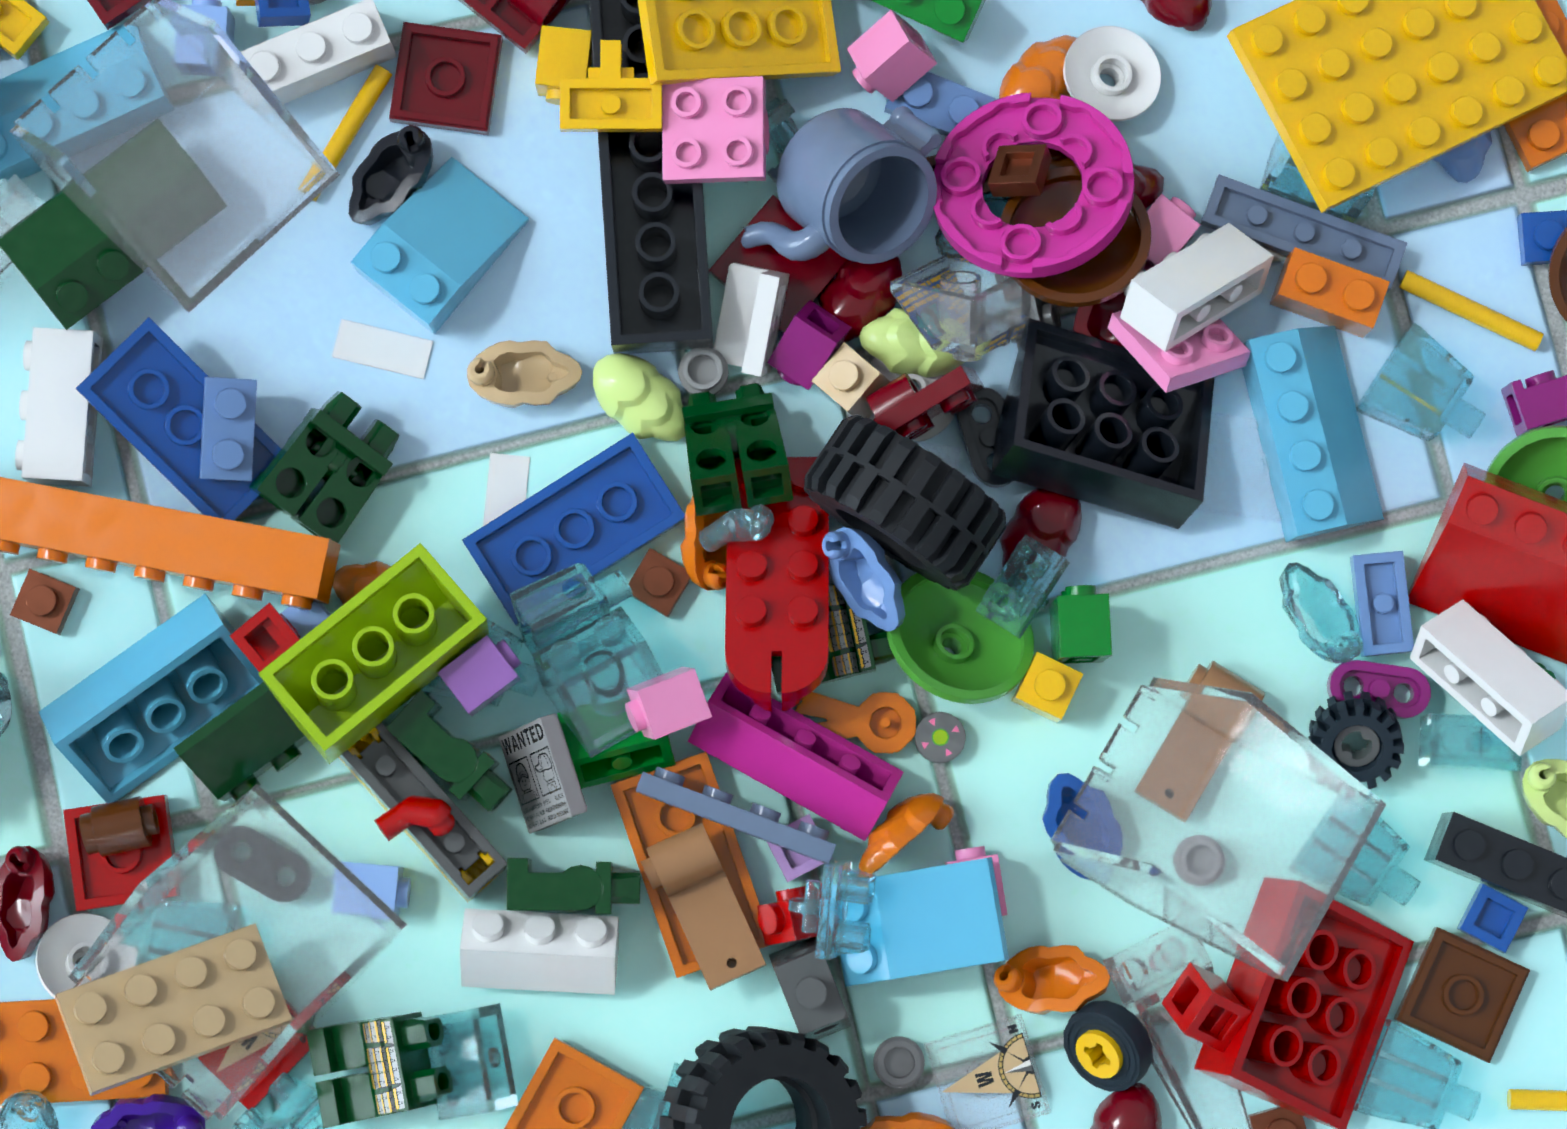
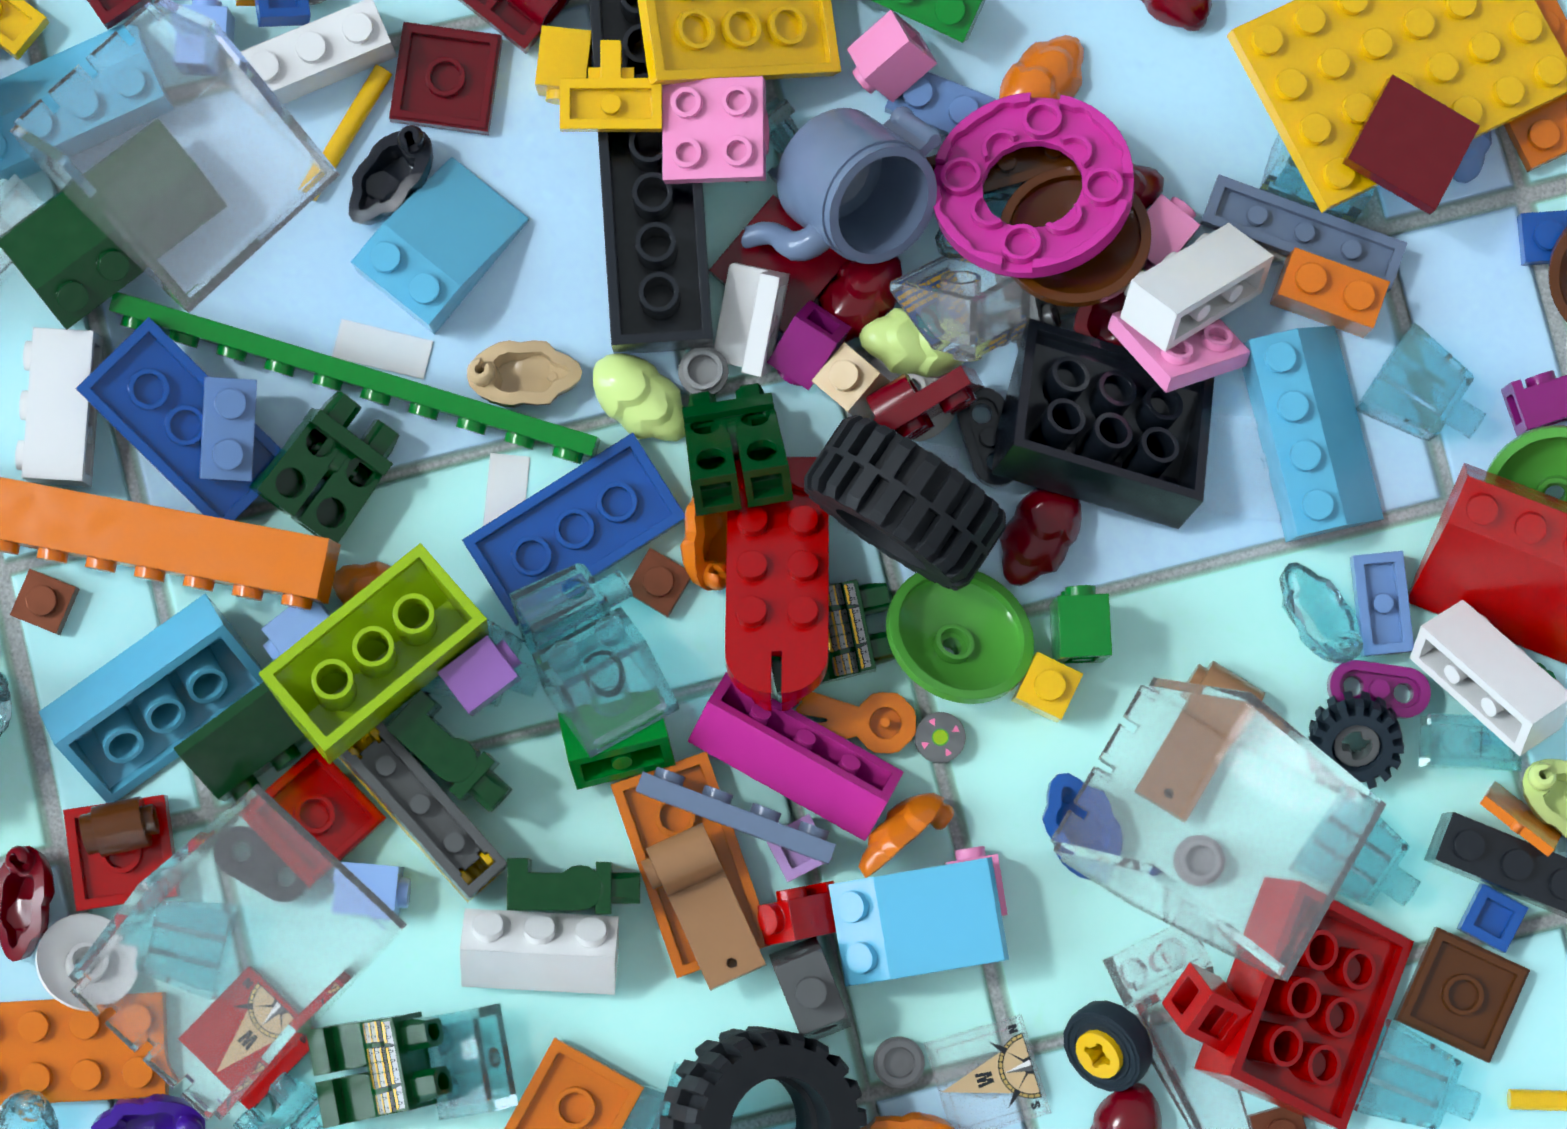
tan plate [55,923,292,1096] -> none
red brick [229,602,301,672] -> none
red arm [374,795,455,841] -> none
light grey tile [498,713,587,834] -> none
bright pink brick [625,666,712,740] -> none
clear light blue arm [699,505,774,552] -> none
clear light blue hips [788,859,876,960] -> none
medium blue arm [822,527,906,632] -> none
clear light blue hips [975,534,1070,639] -> none
copper plate [988,144,1052,197] -> none
orange arm [993,945,1111,1015] -> none
white dish [1063,26,1161,122] -> none
yellow bar [1398,270,1544,352] -> none
none -> green plate [108,292,601,464]
none -> red tile [240,747,386,889]
none -> dark red tile [1342,74,1480,215]
none -> piece [1479,781,1561,857]

